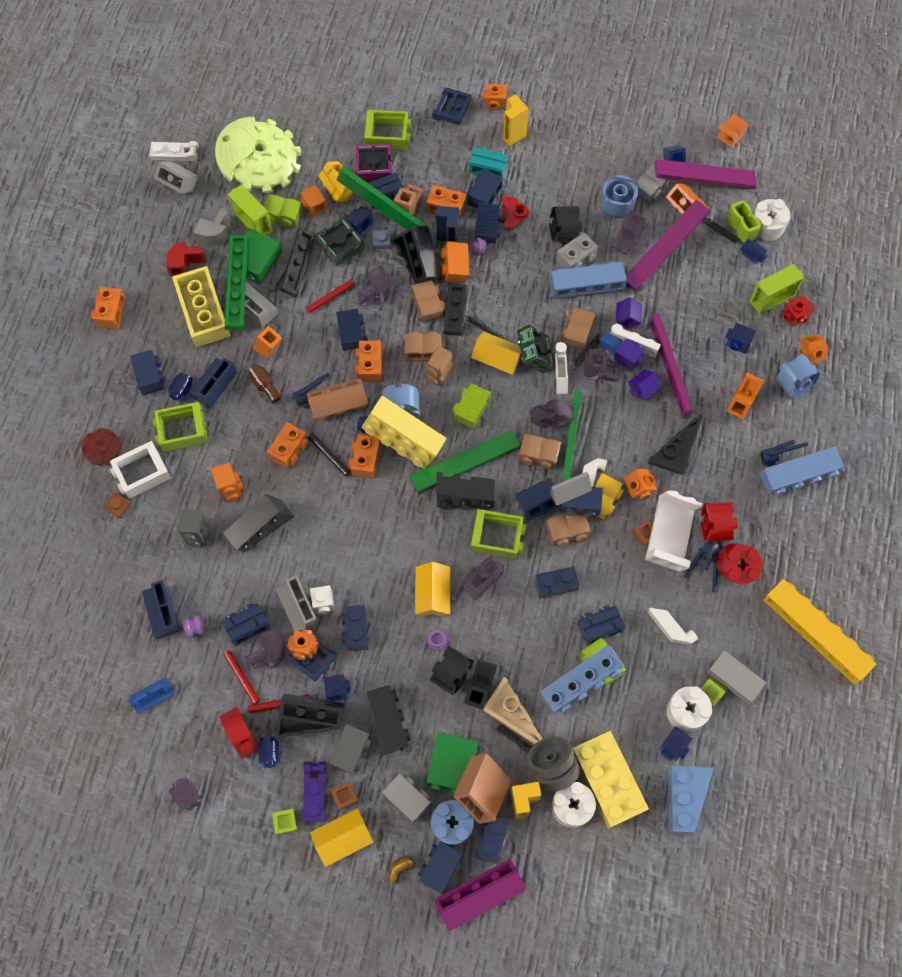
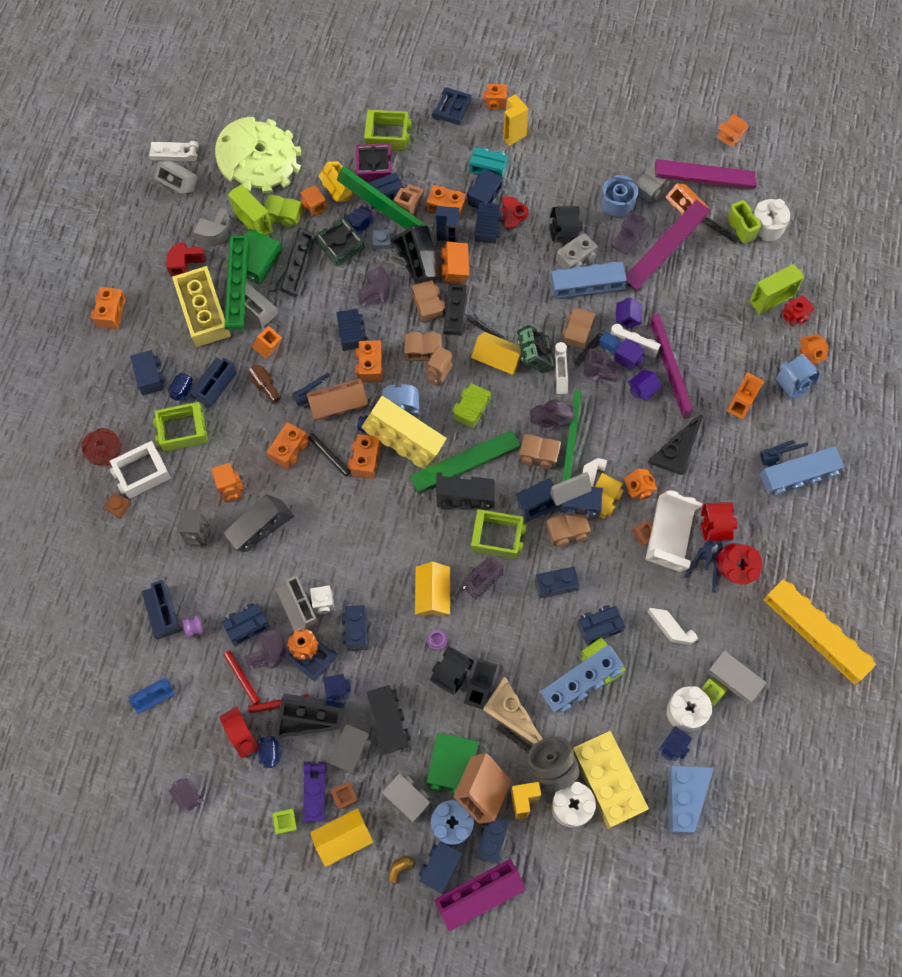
red bar [307,279,355,313] -> none
medium lavender plate [472,238,486,256] -> none
clear blue brick [663,145,686,163] -> none
clear blue brick [725,323,756,354] -> none
clear blue brick [740,239,768,264] -> none

